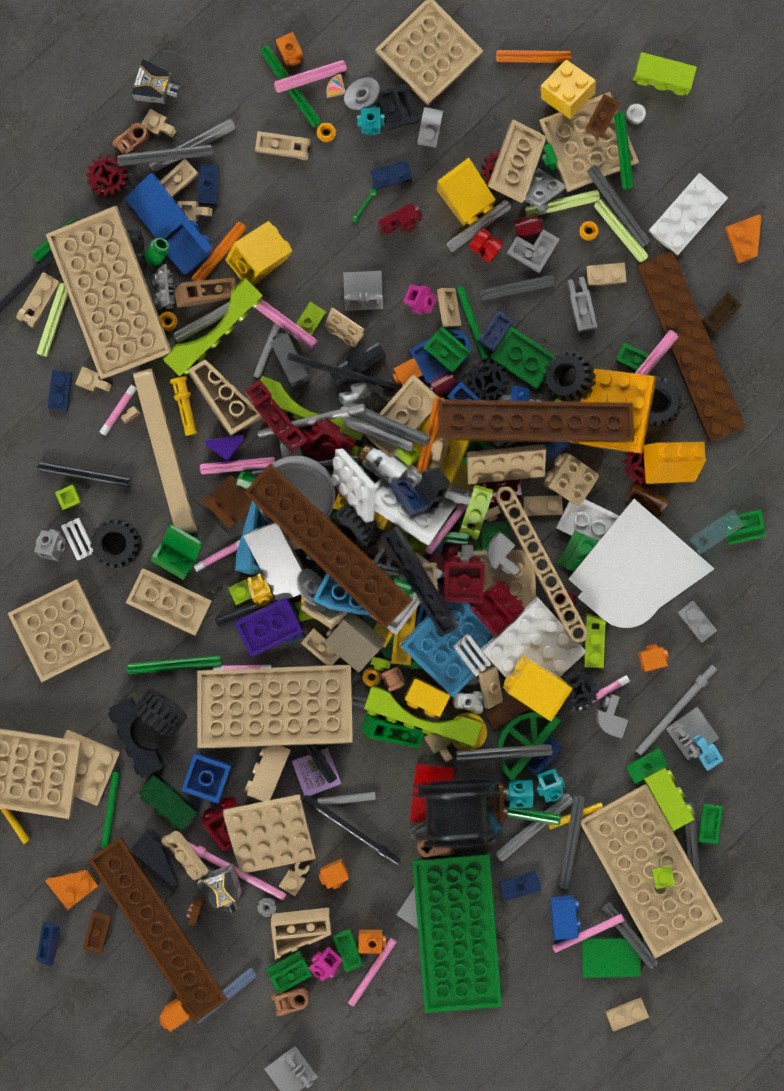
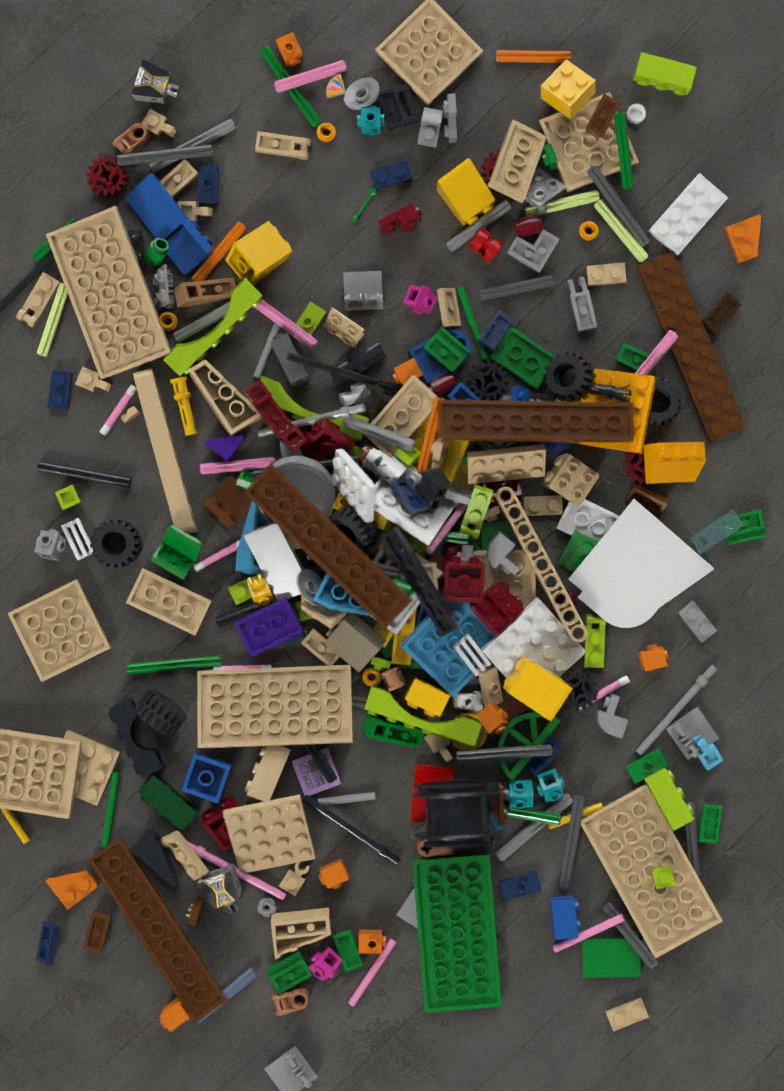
dark grey axle [345,401,431,446] -> none
none -> light grey plate [443,93,457,143]
none -> orange brick [476,703,509,735]
none -> black pin [591,383,632,402]

